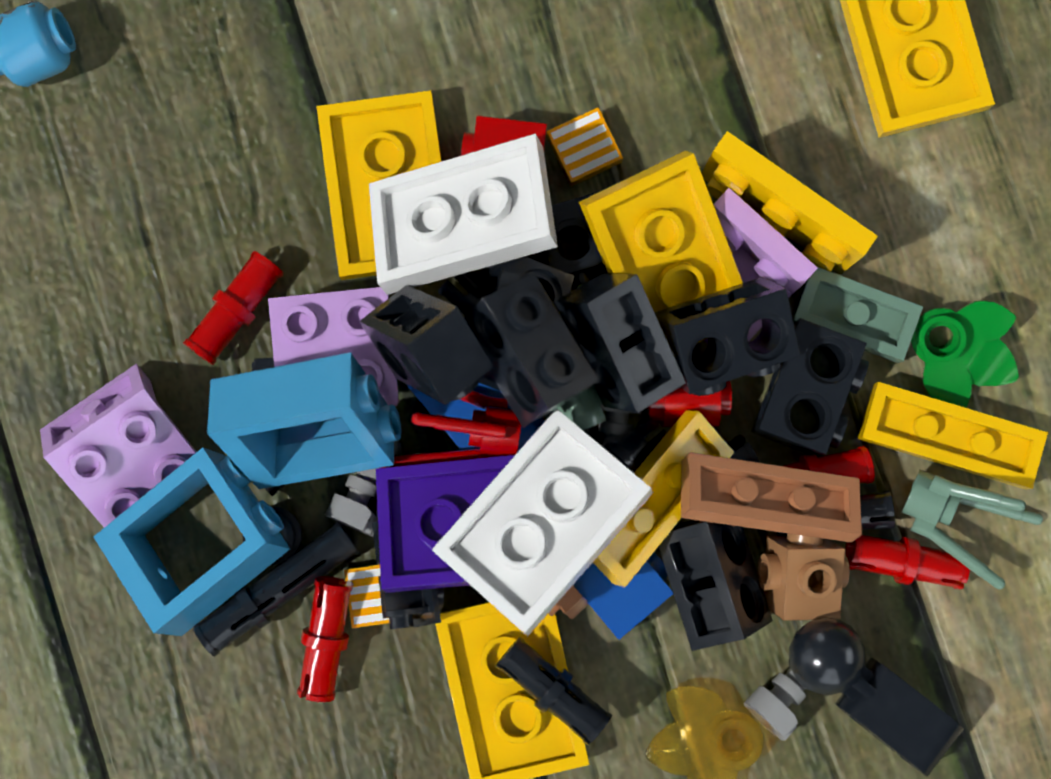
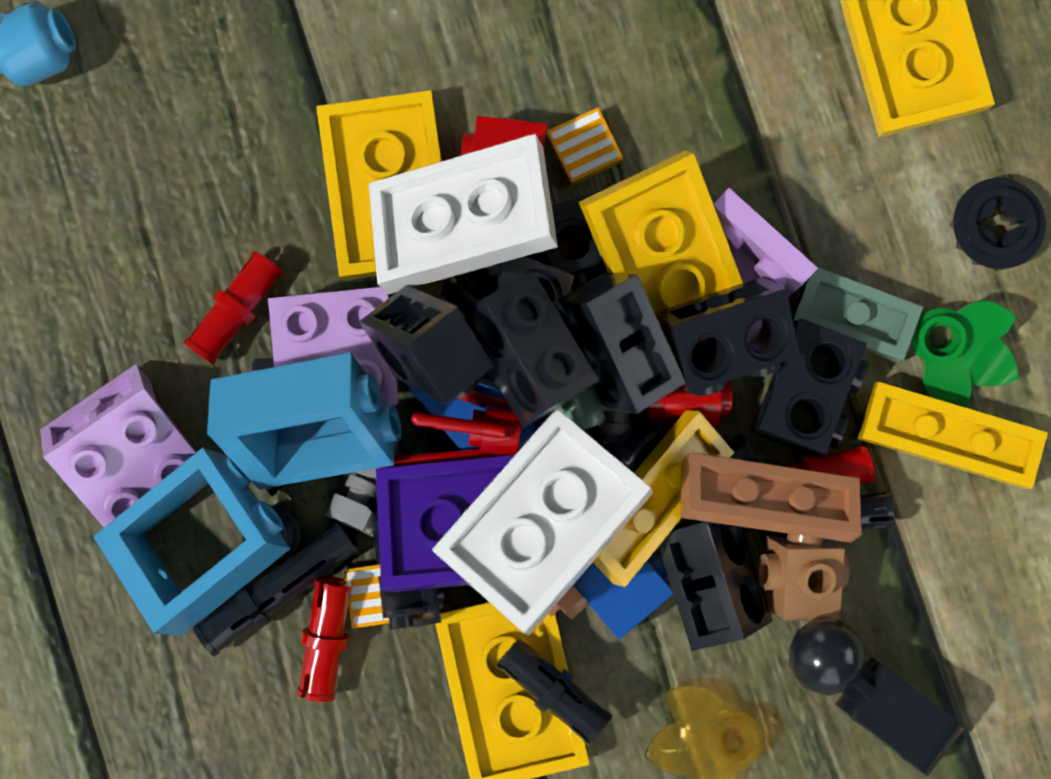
yellow plate [702,131,878,275] -> none
light grey piece [743,668,806,741] -> none
red pin [845,535,970,590] -> none
sand green plant [901,469,1043,590] -> none
none -> black gear [950,178,1046,271]

